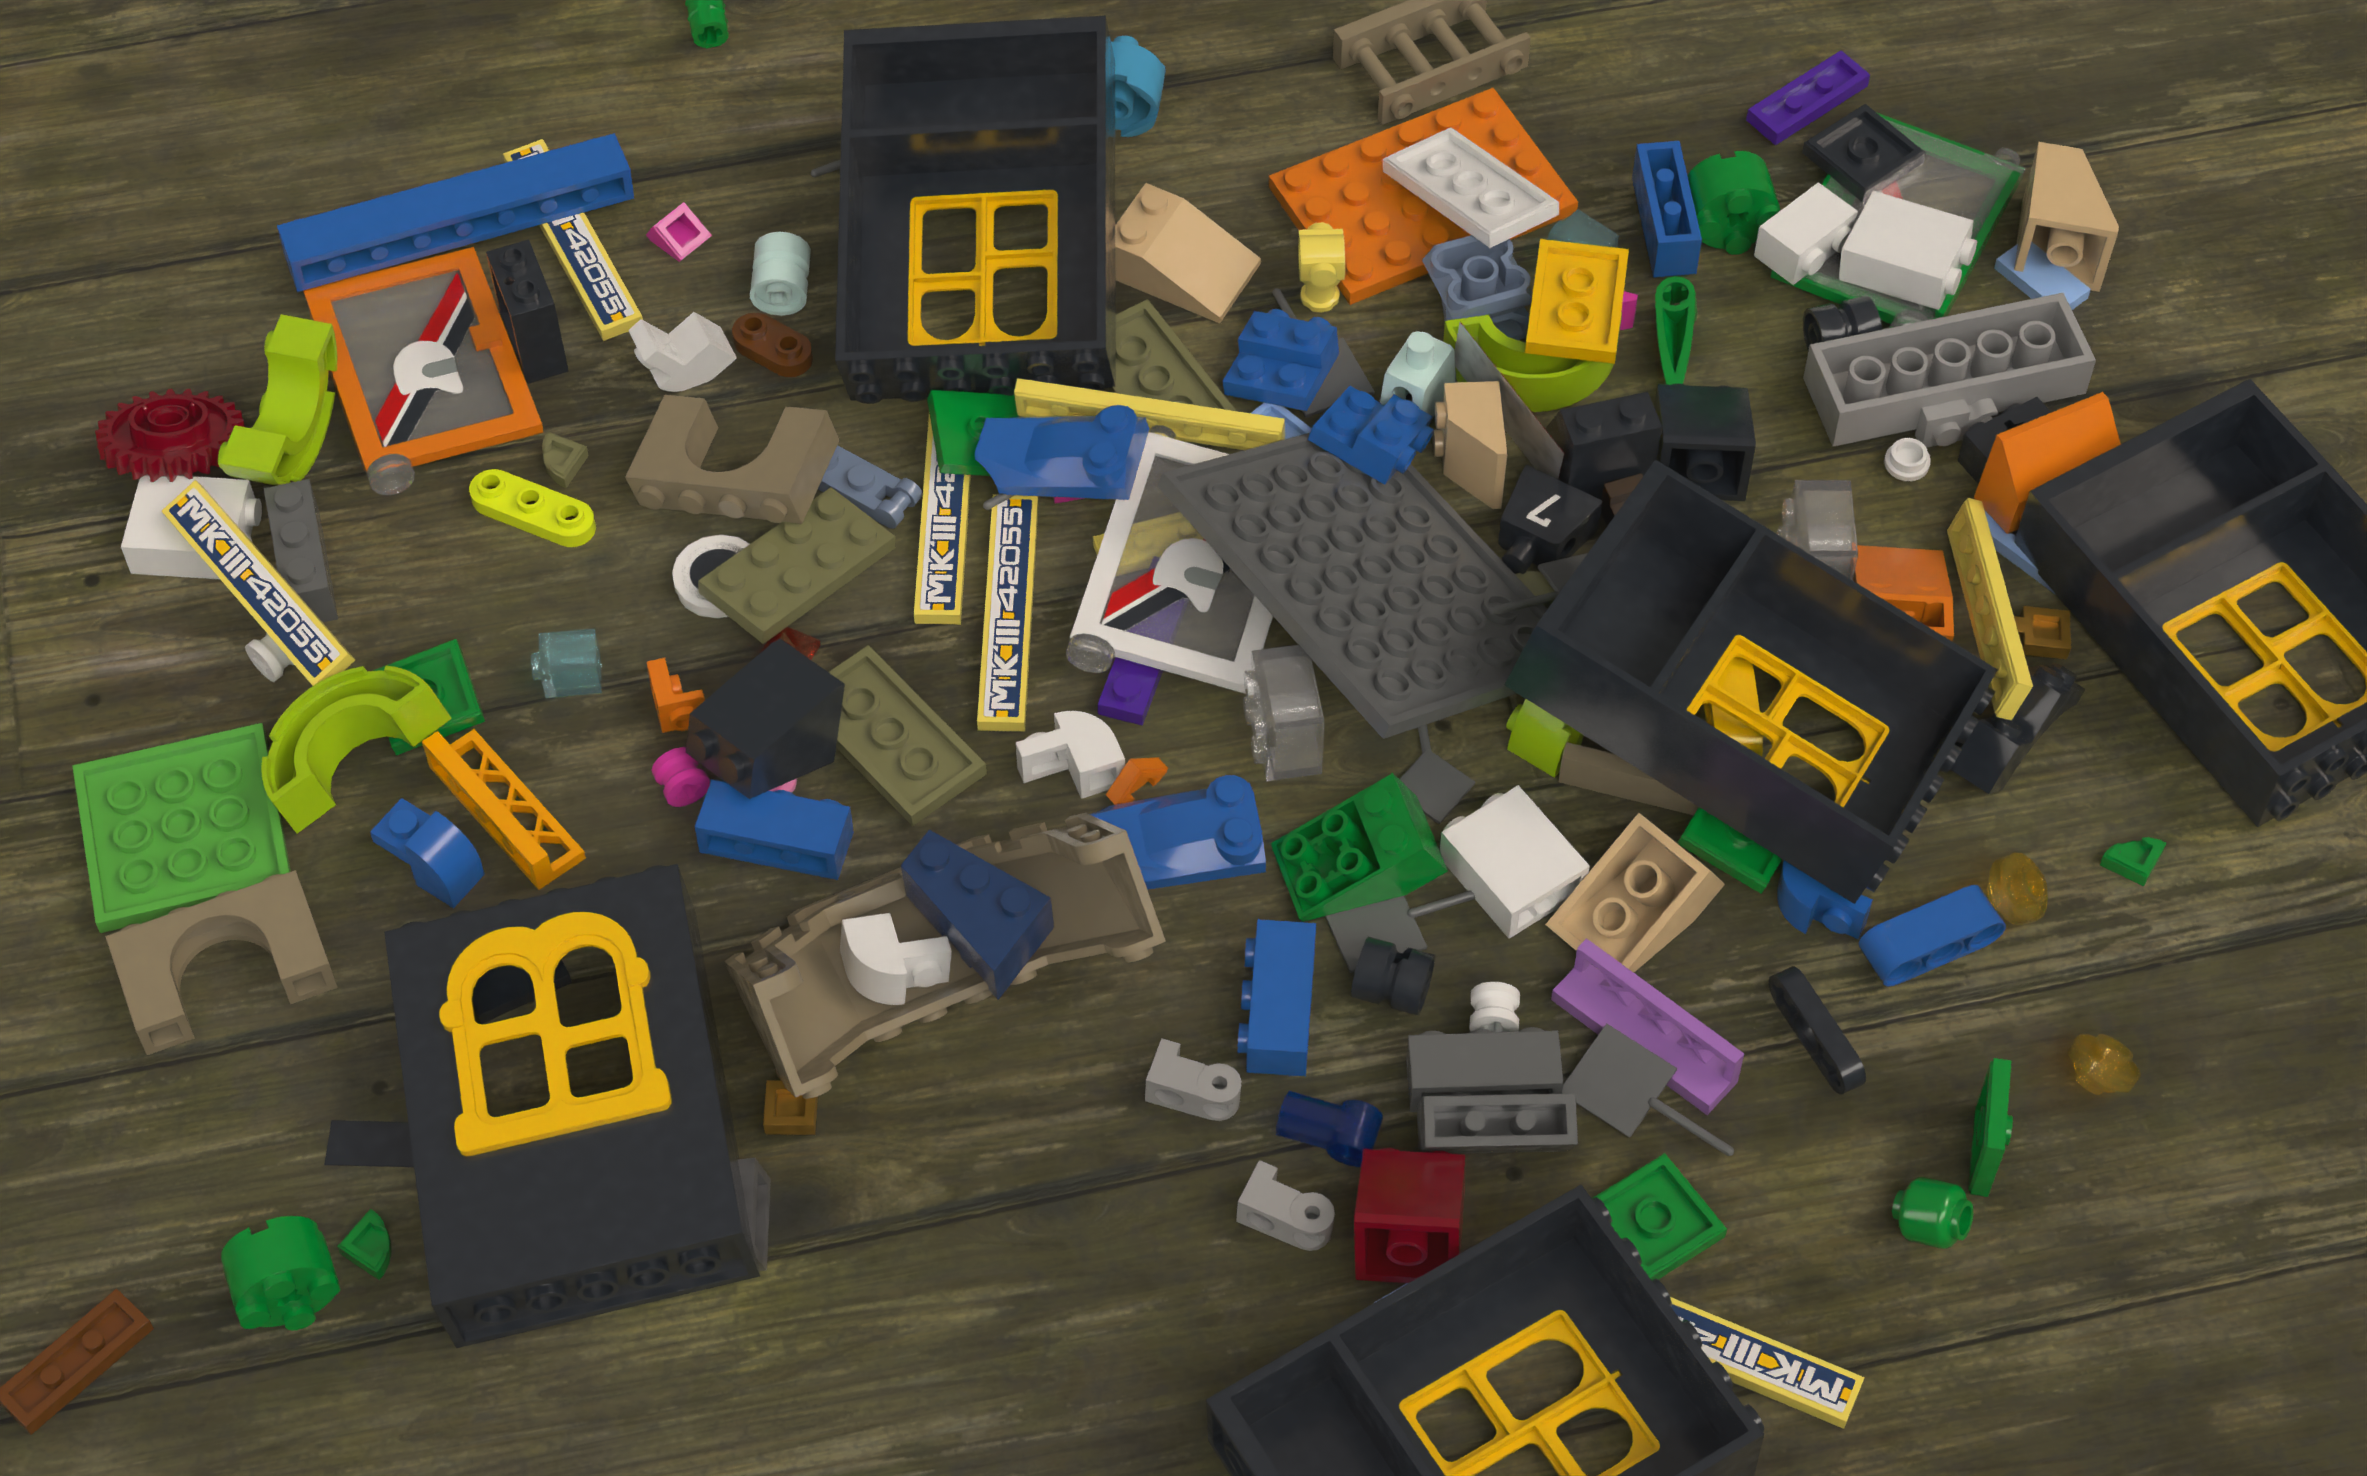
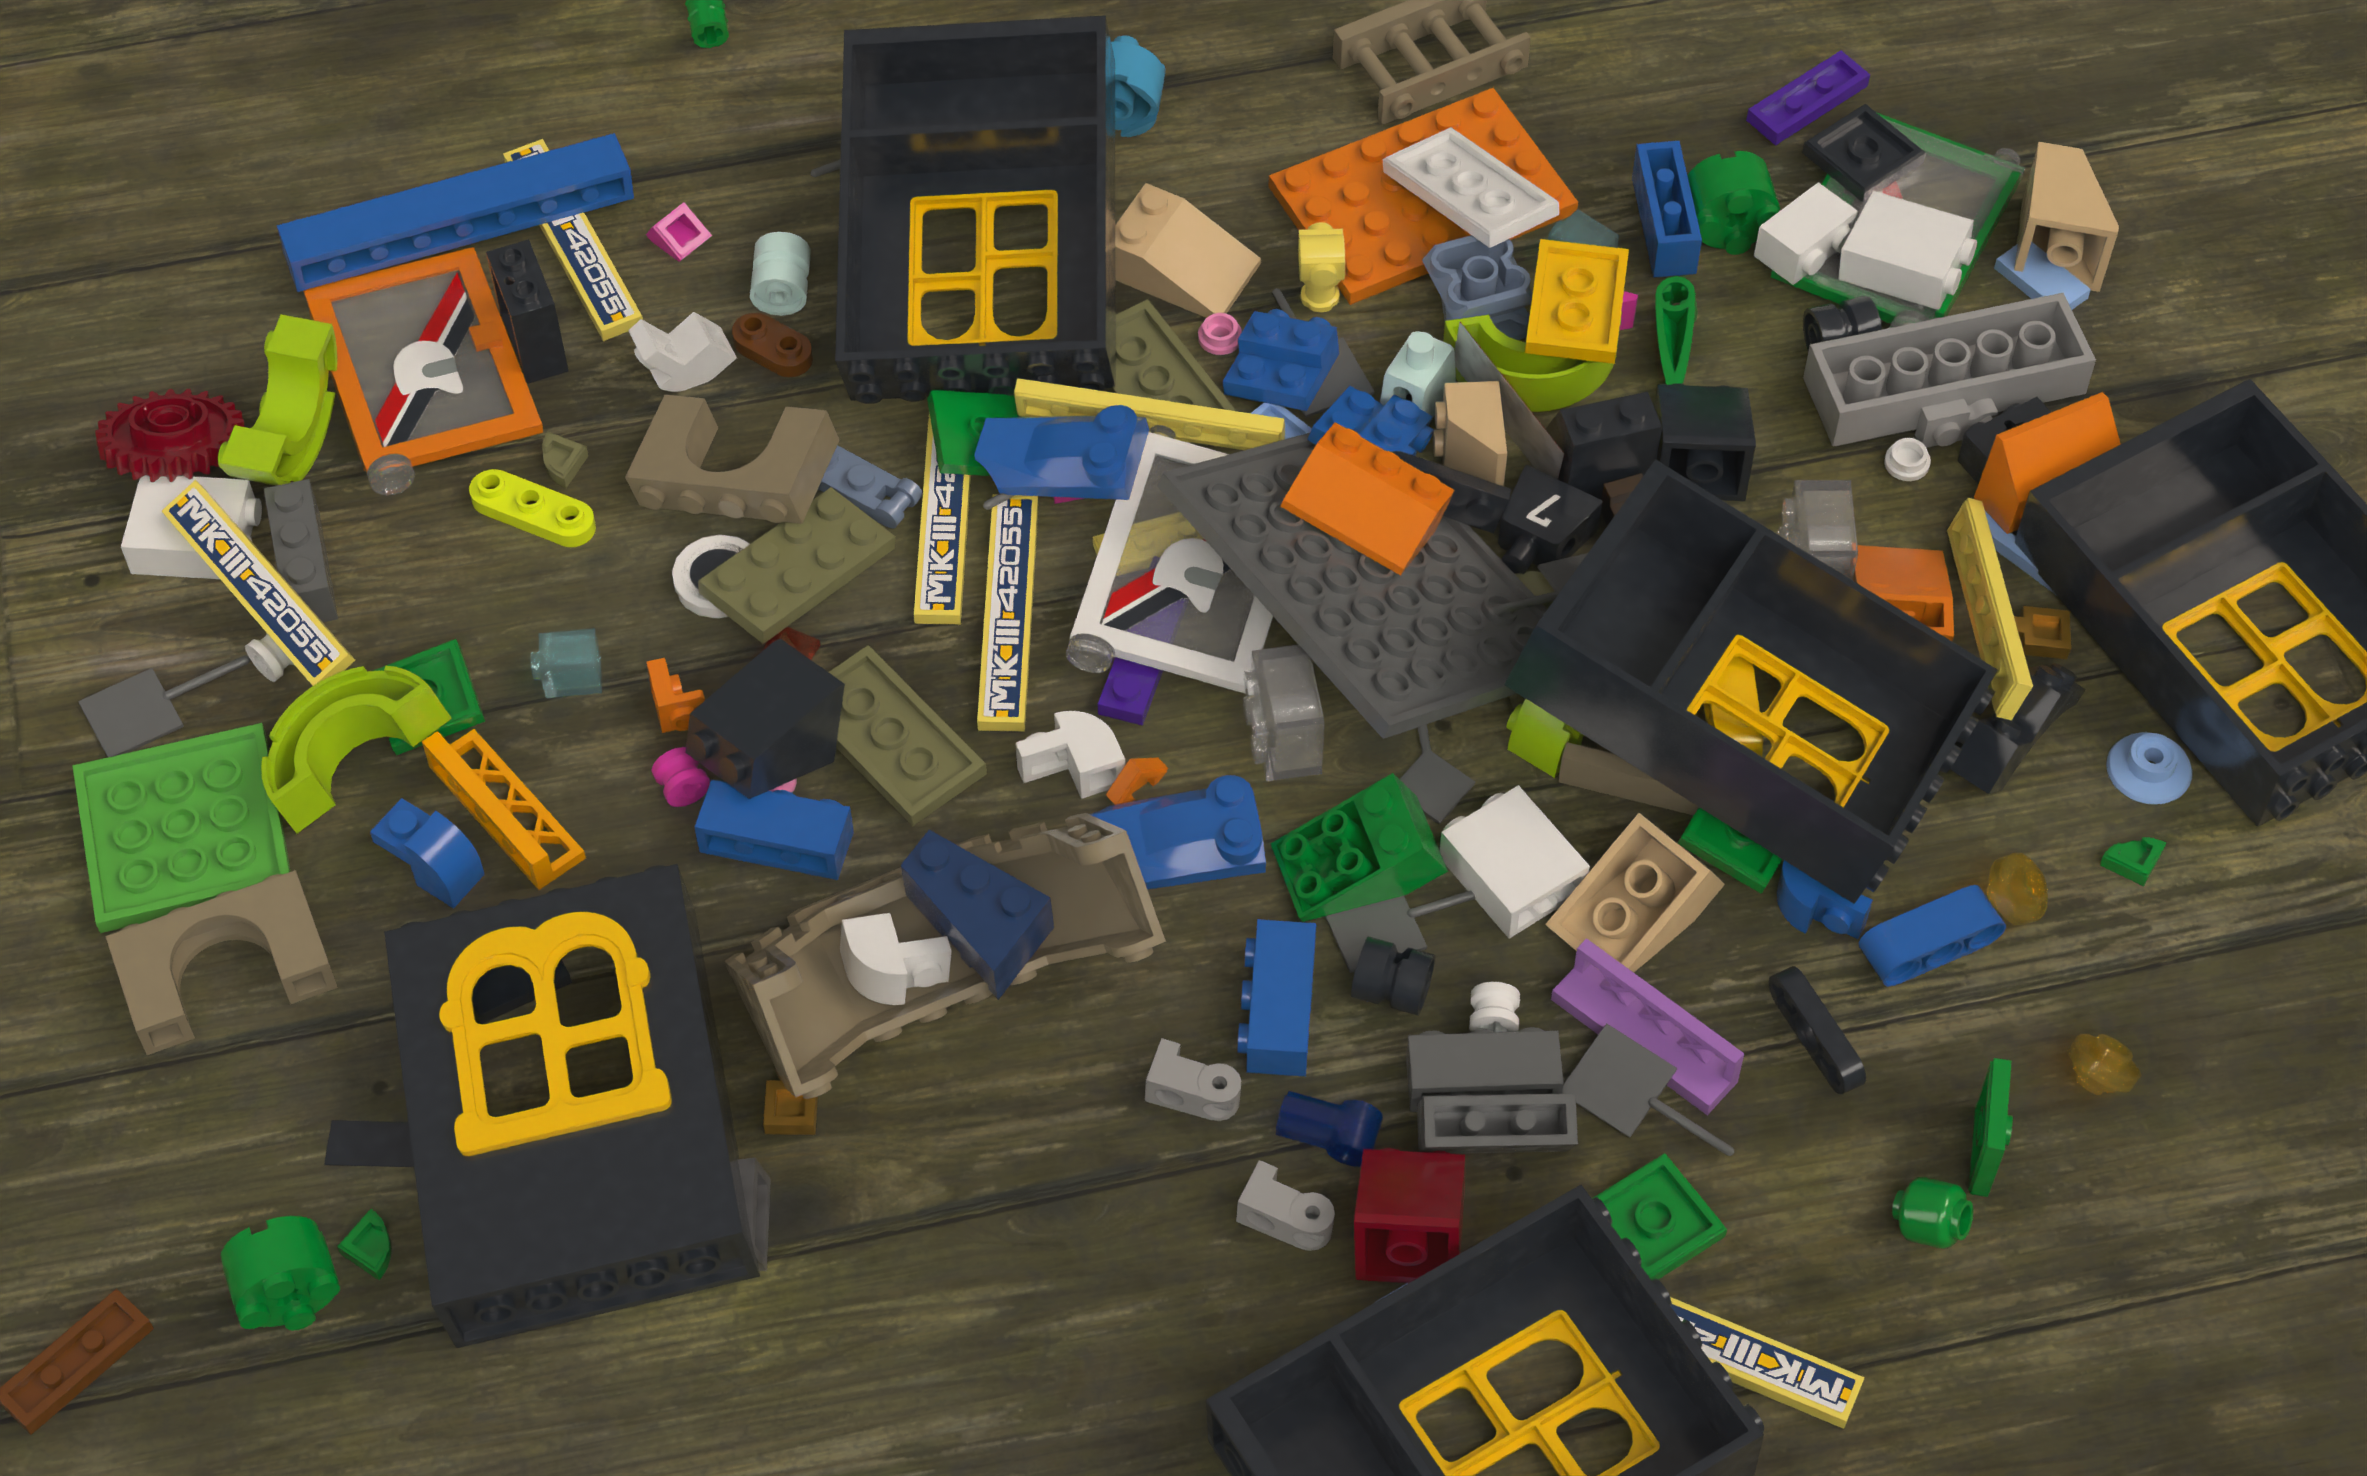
none -> dark grey piece [78,655,250,757]
none -> bright pink plate [1198,313,1242,355]
none -> orange slope [1280,422,1455,576]
none -> black plate [1392,451,1511,533]
none -> light blue piece [2106,732,2192,804]

